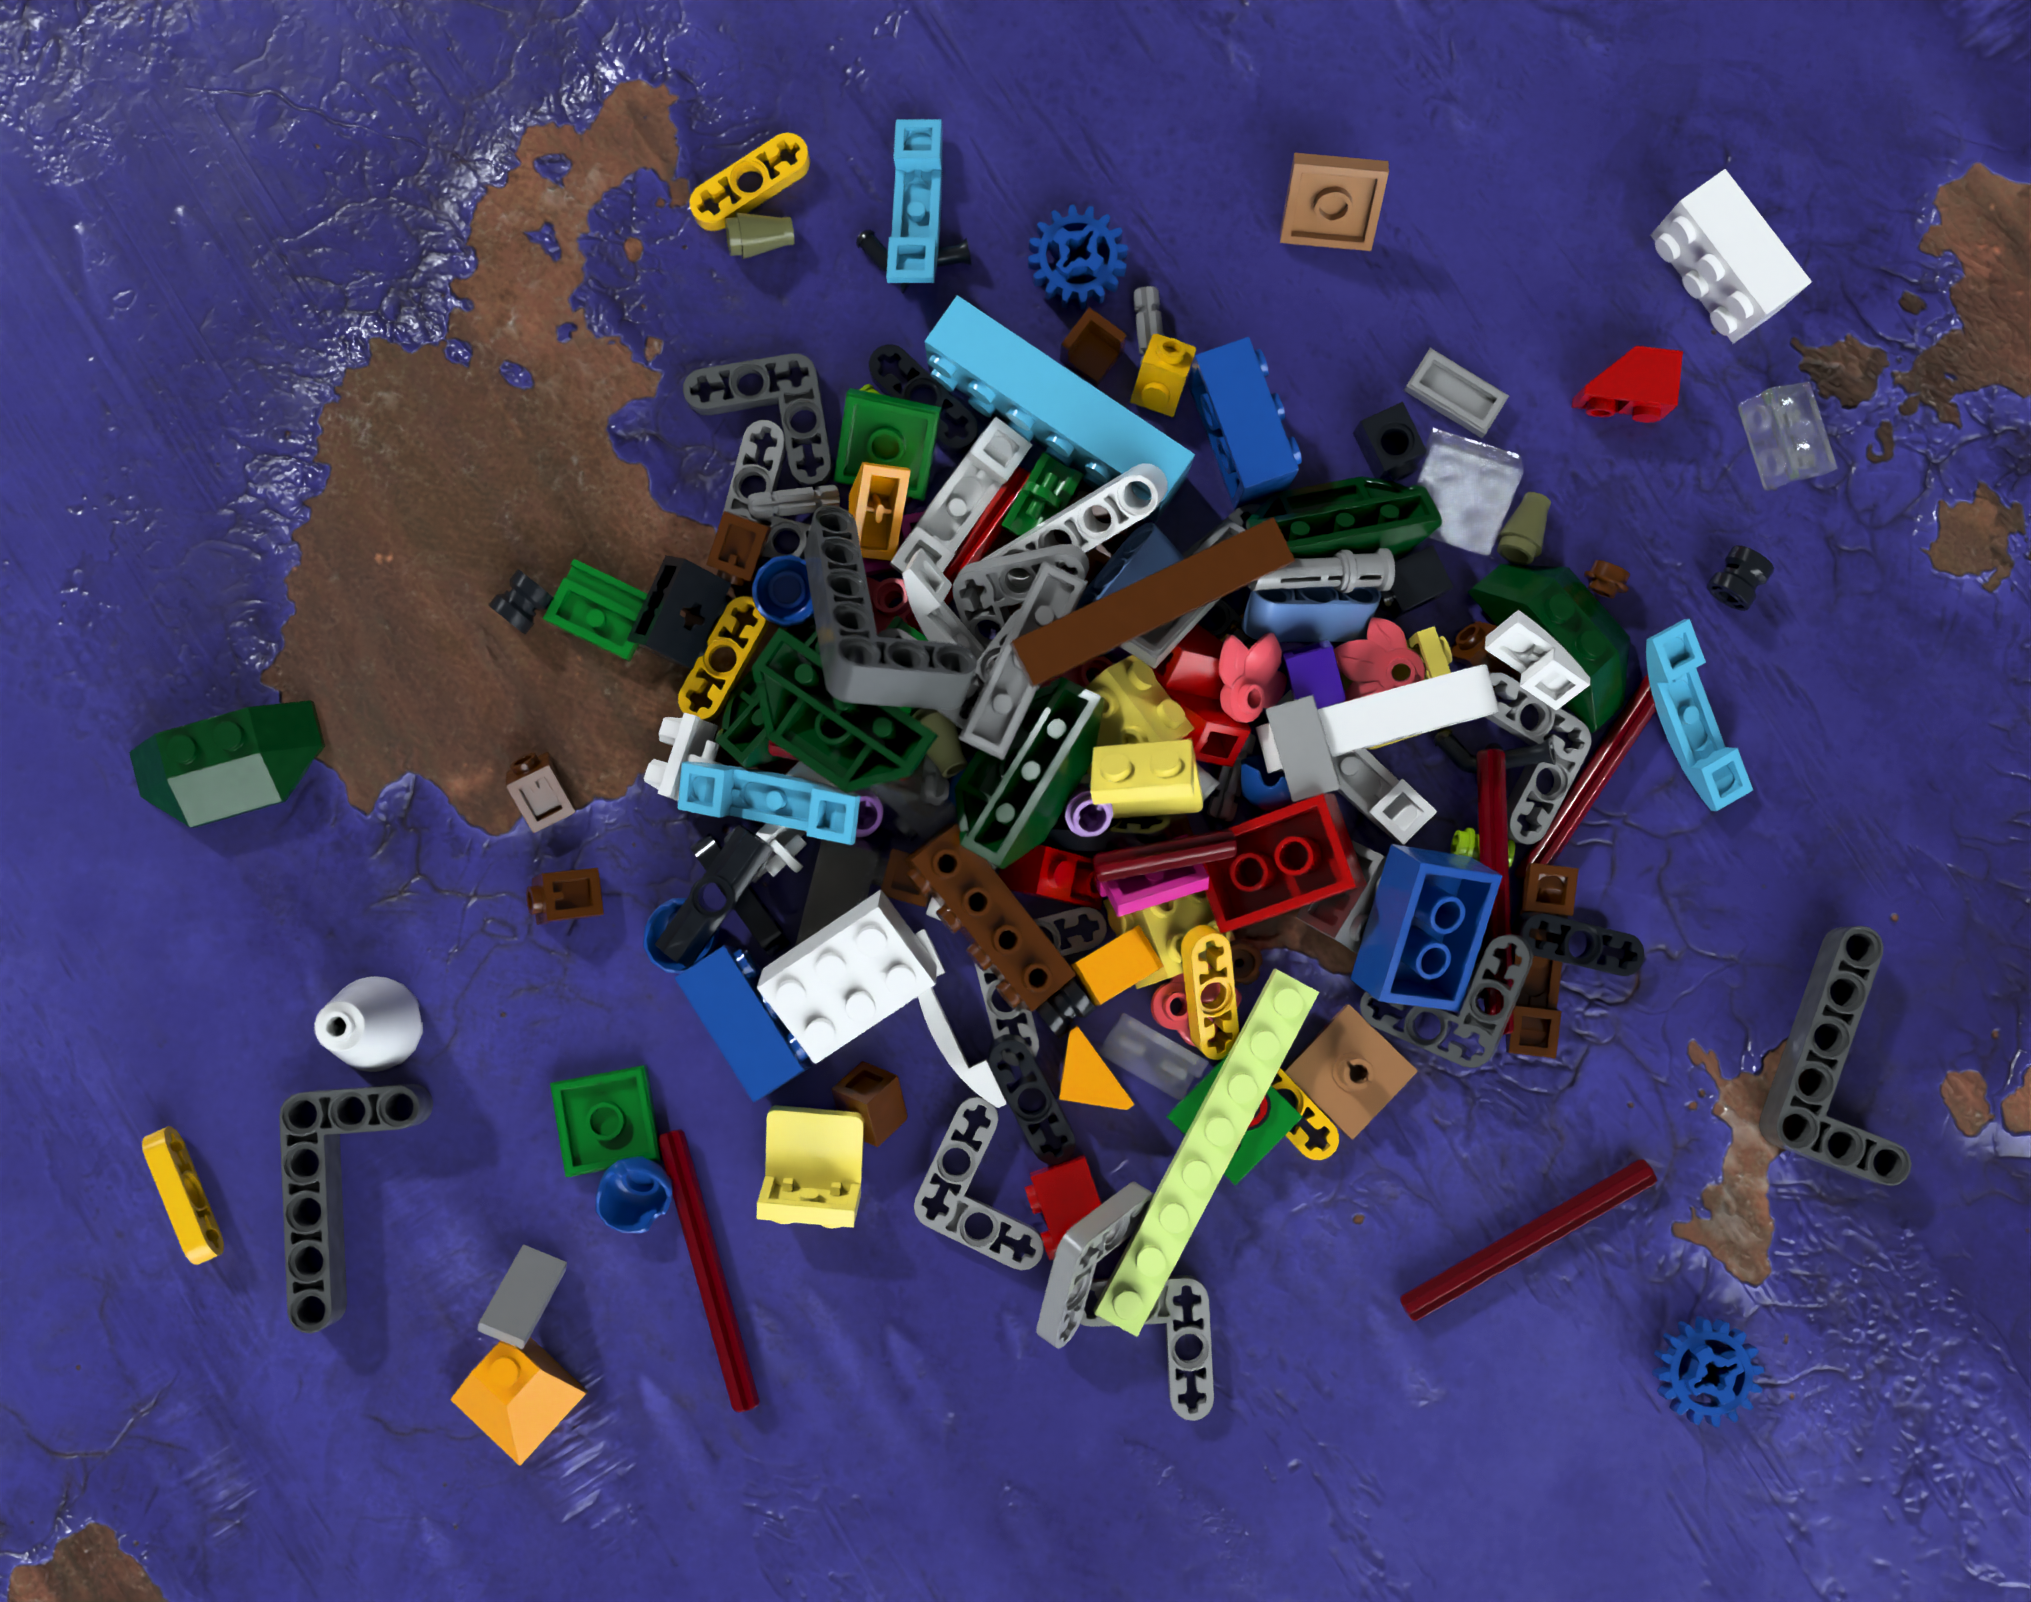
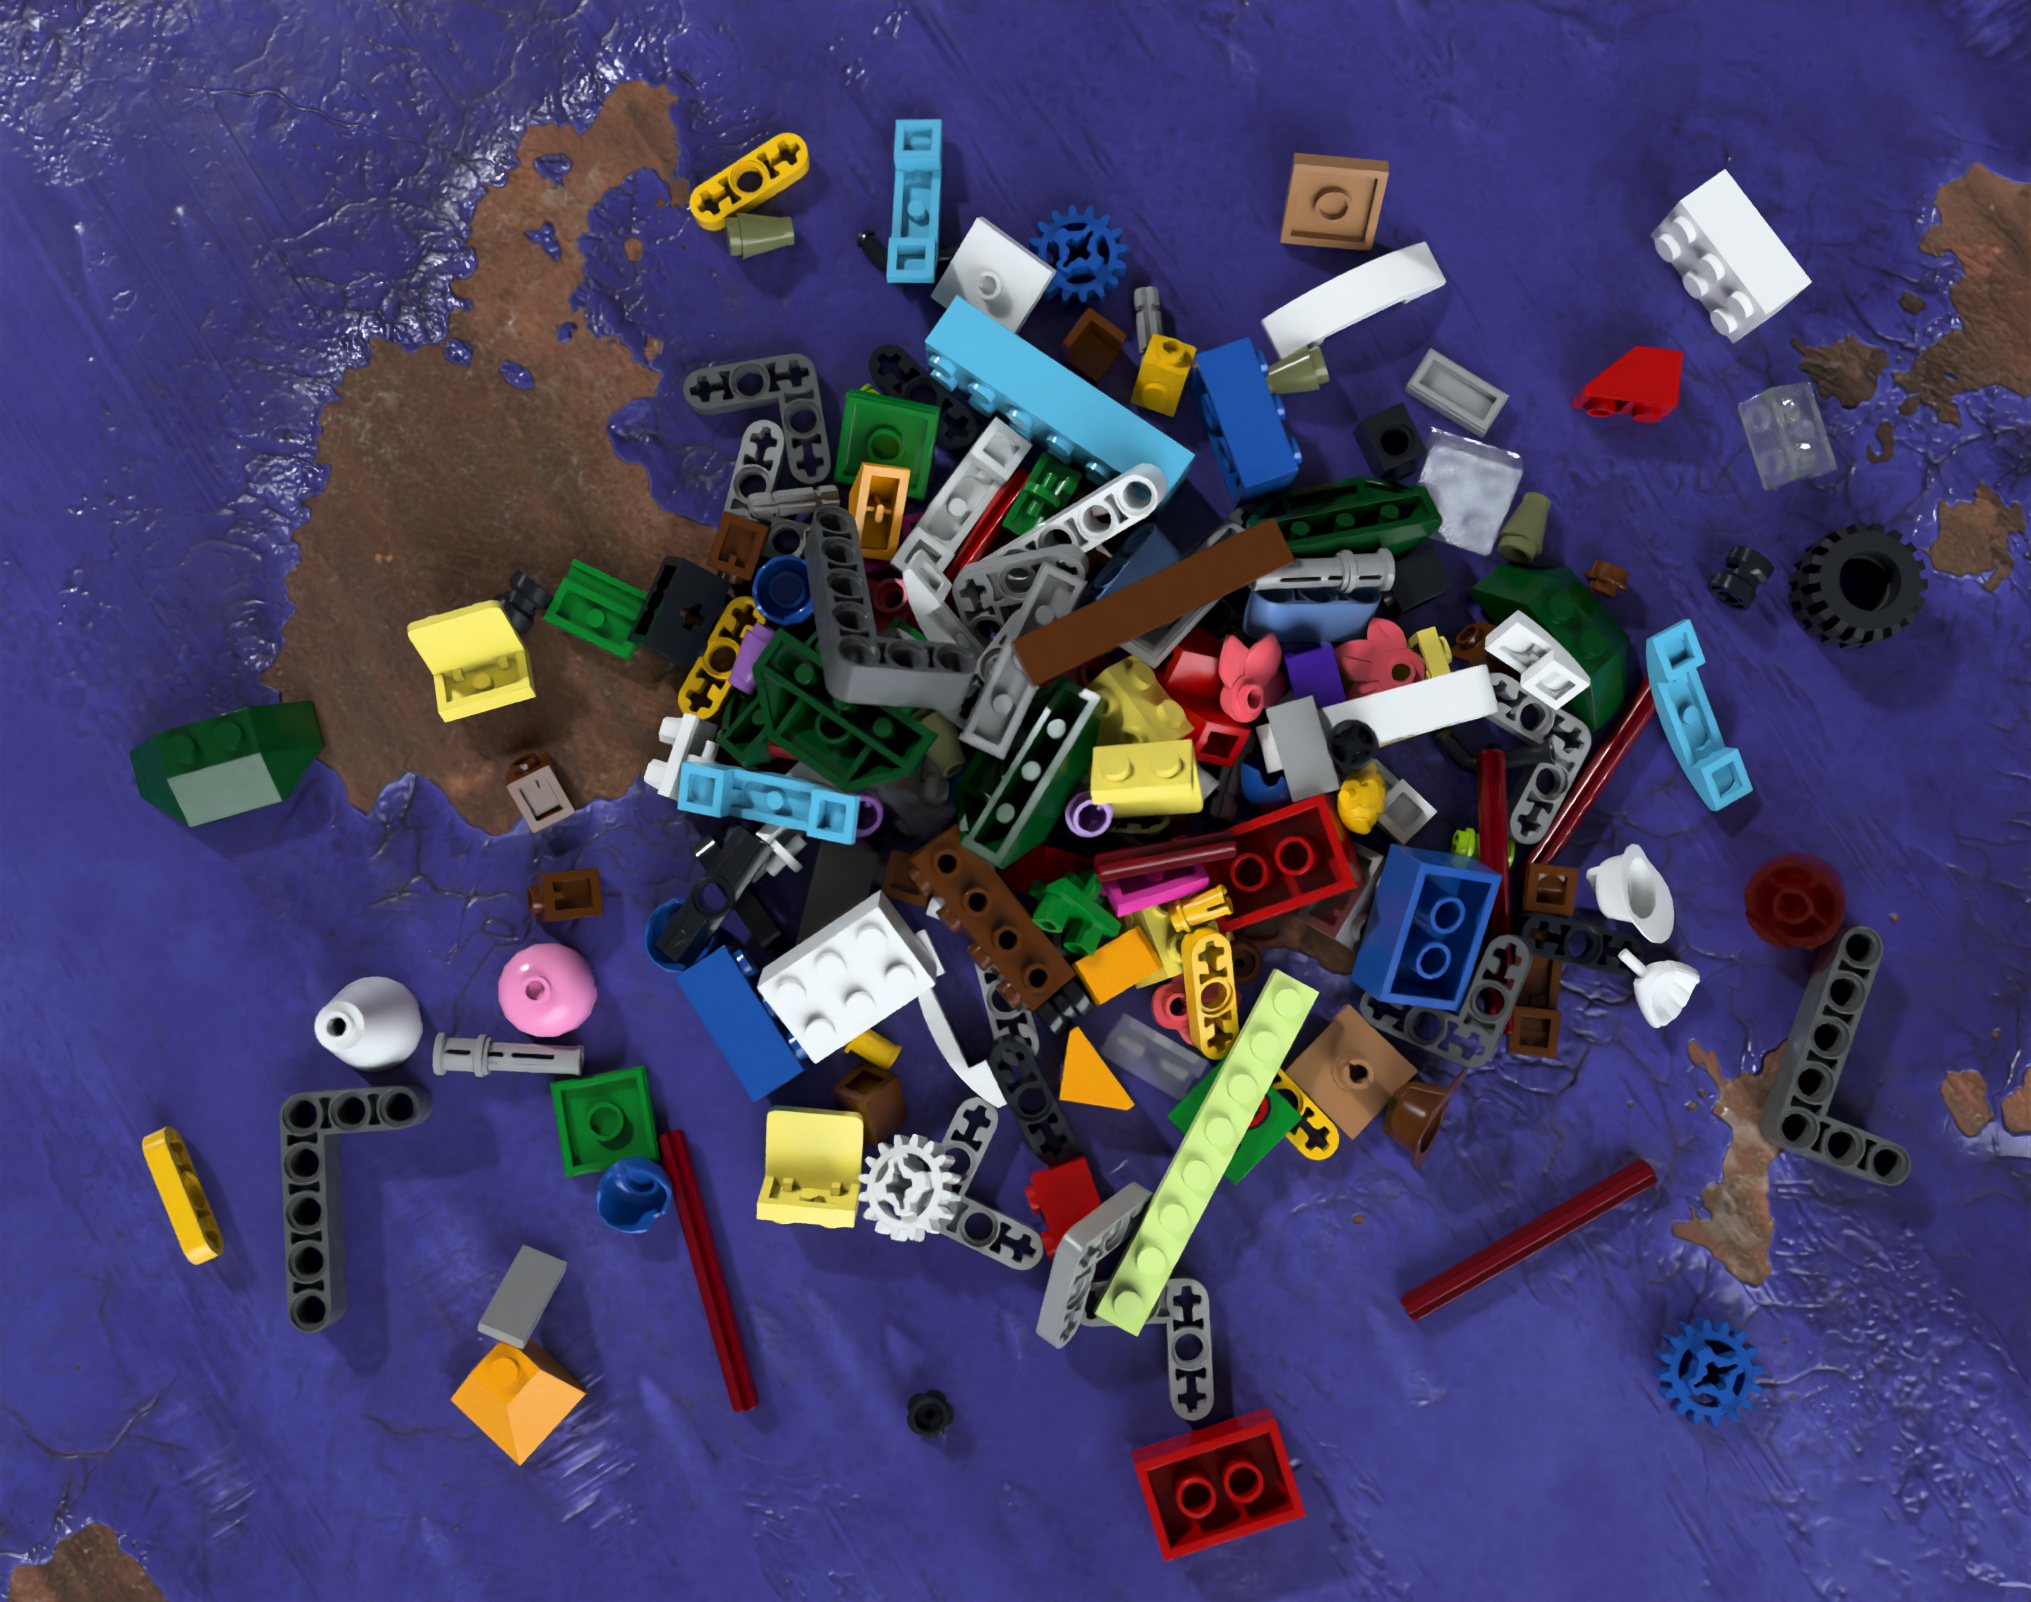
none -> light yellow bracket [407,600,536,723]
none -> light grey pin [433,1032,585,1077]
none -> bright pink cylinder [498,943,597,1037]
none -> medium lavender cone [727,621,776,695]
none -> yellow pin [843,1028,902,1071]
none -> white gear [858,1134,962,1242]
none -> black plate [907,1389,954,1439]
none -> white plate [930,216,1057,335]
none -> green hips [1028,869,1122,956]
none -> red brick [1131,1407,1306,1562]
none -> yellow pin [1168,884,1233,933]
none -> white slope [1261,242,1446,360]
none -> olive cone [1265,345,1330,395]
none -> black wheel [1327,719,1379,769]
none -> yellow piece [1338,762,1387,835]
none -> reddish brown piece [1382,1067,1468,1169]
none -> white piece [1586,844,1674,943]
none -> white piece [1618,948,1700,1028]
none -> clear red cylinder [1743,851,1847,950]
none -> black tyre [1788,523,1928,649]

